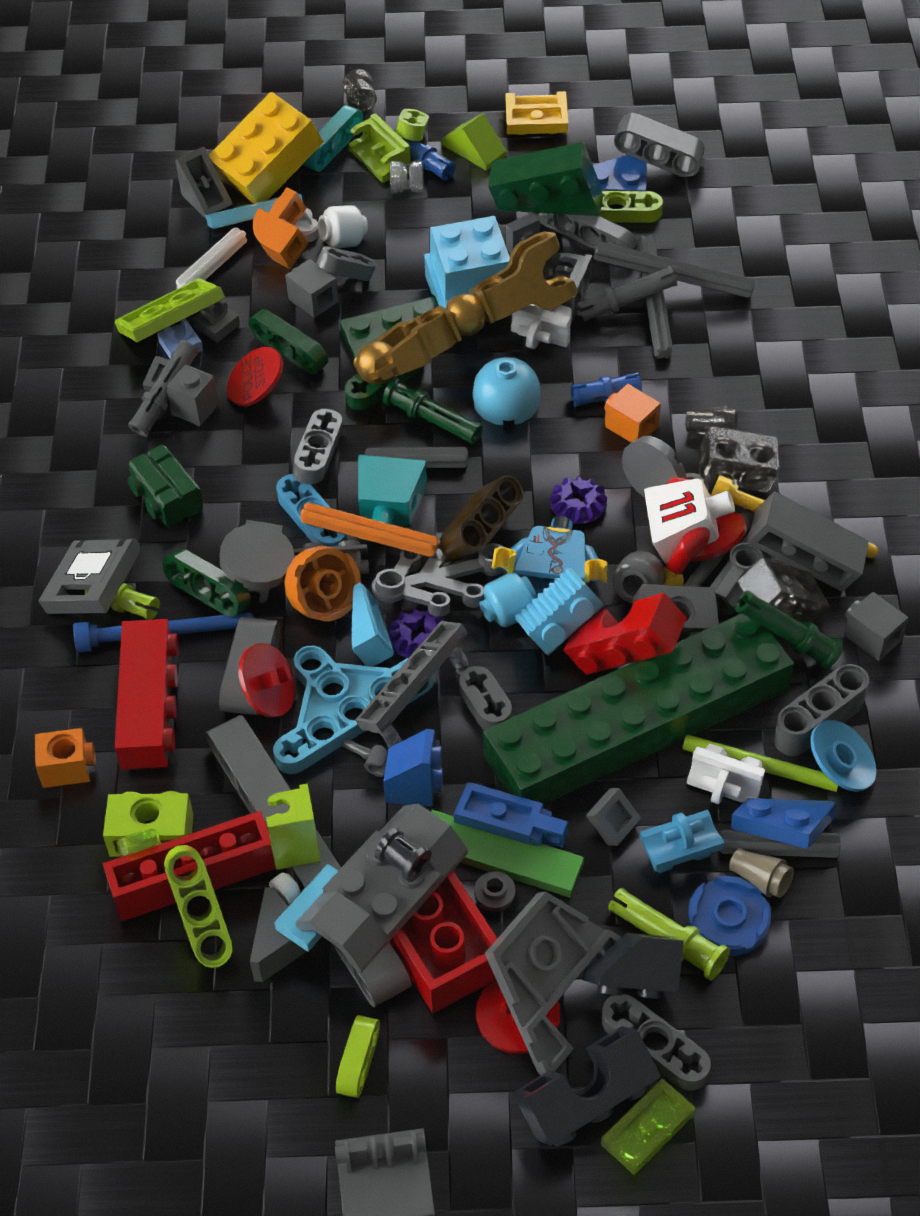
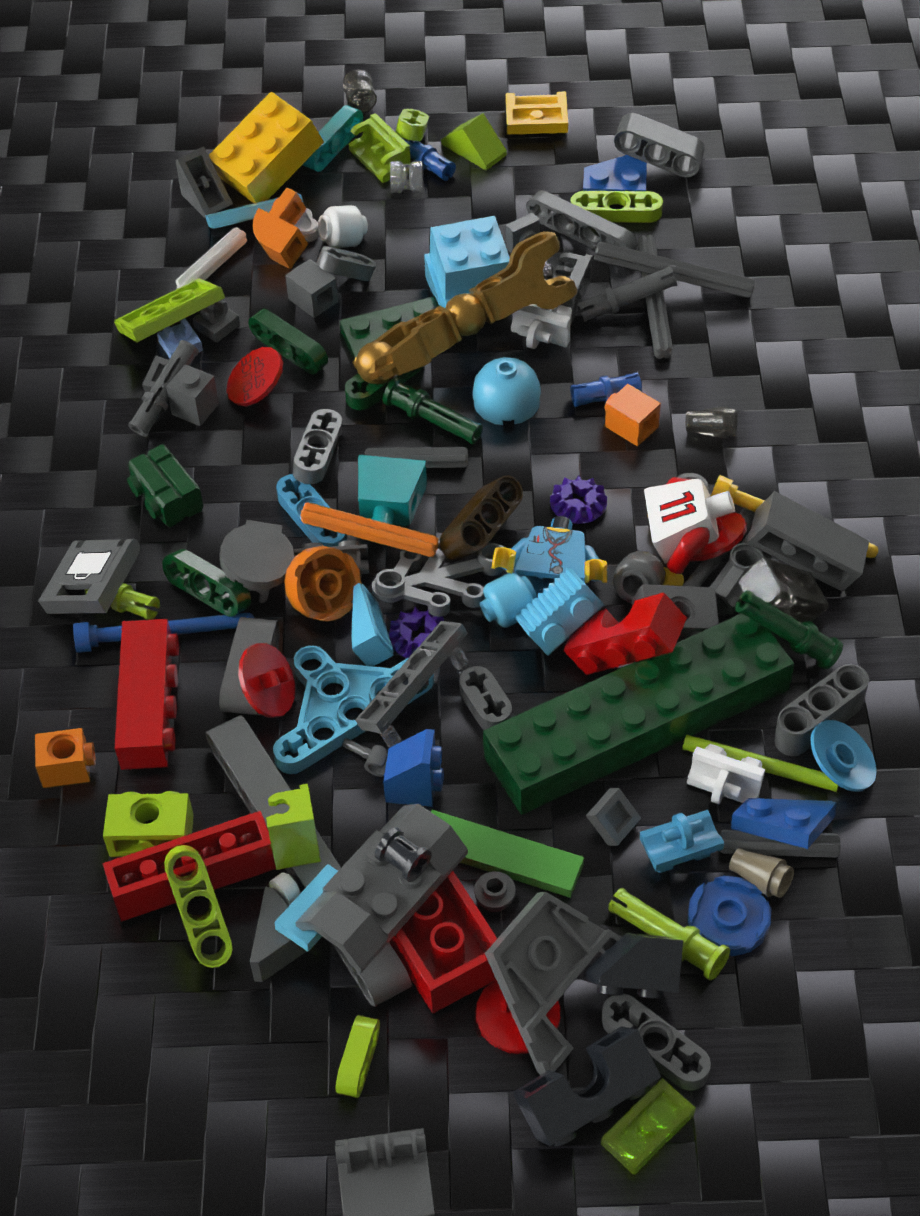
clear neon green tile [117,828,161,856] -> none
blue hinge [453,782,568,848] -> none
dark green wedge [488,142,603,216] -> none
dark grey tile [622,435,686,497] -> none
clear smoke brick [698,426,780,492] -> none
dark grey brick [844,592,909,661] -> none

